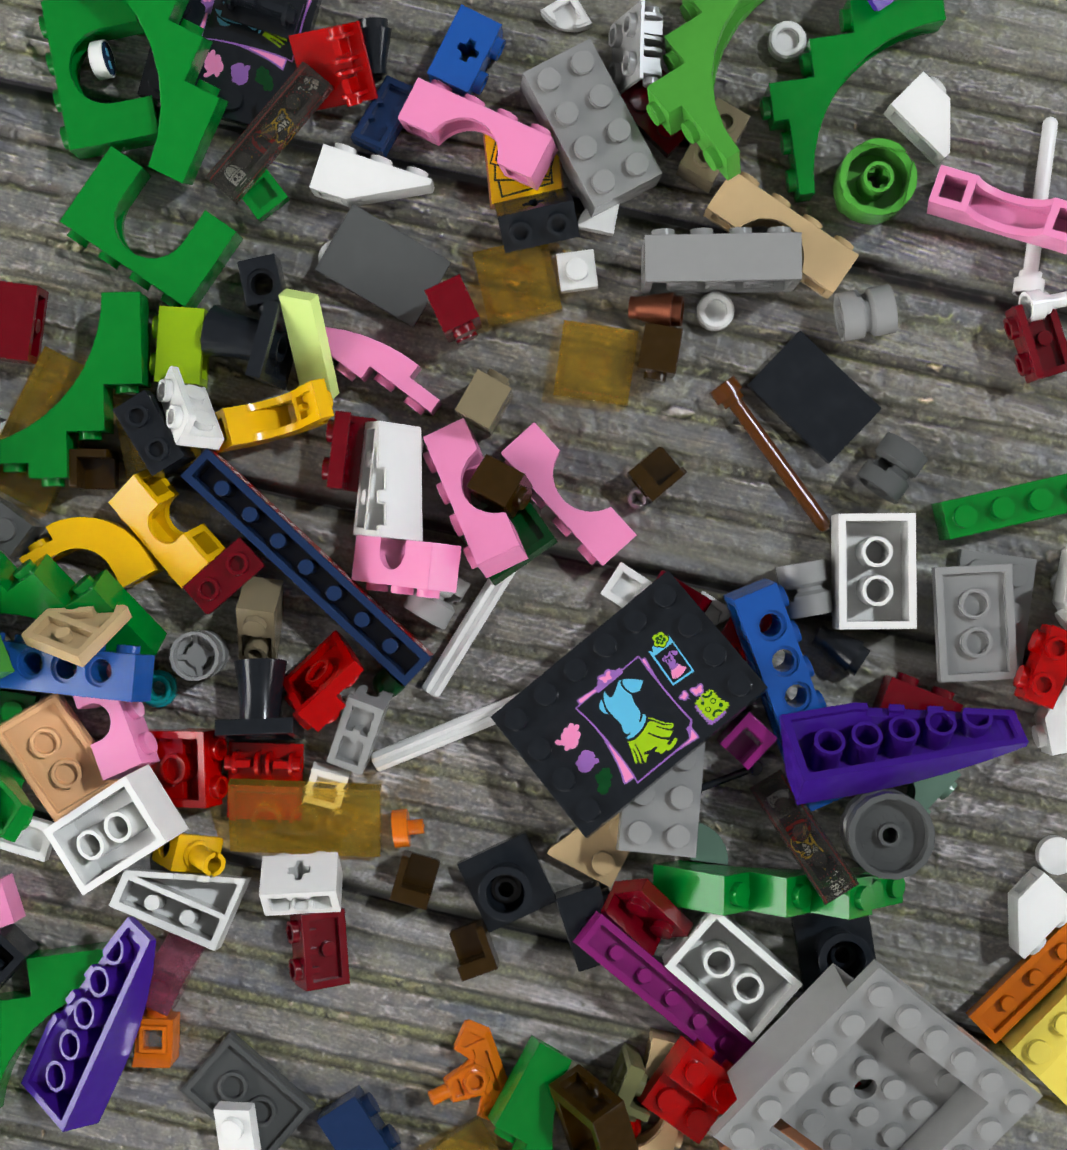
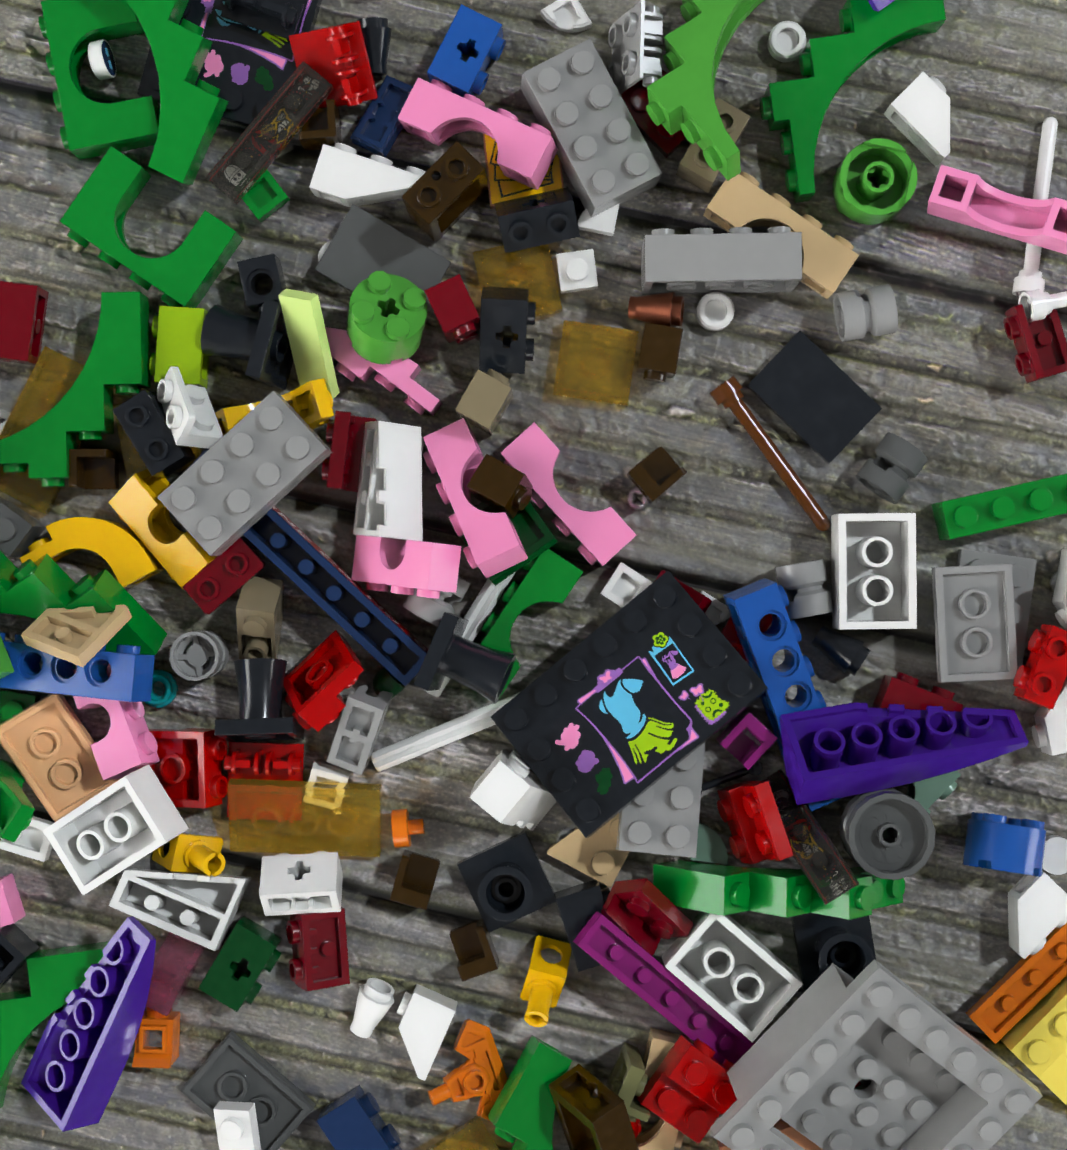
none -> light grey brick [157,391,333,556]
none -> dark green brick [198,916,282,1012]
none -> dark brown panel [298,99,342,151]
none -> bright green brick [346,271,427,365]
none -> white cone [350,978,395,1038]
none -> white slope [396,984,458,1081]
none -> dark brown window [402,141,488,243]
none -> black plant [414,612,516,704]
none -> white wedge [469,748,557,831]
none -> black brick [479,287,536,374]
none -> green arch [481,549,583,697]
none -> yellow bracket [520,935,572,1027]
none -> red plate [717,781,794,864]
none -> blue brick [962,812,1046,877]

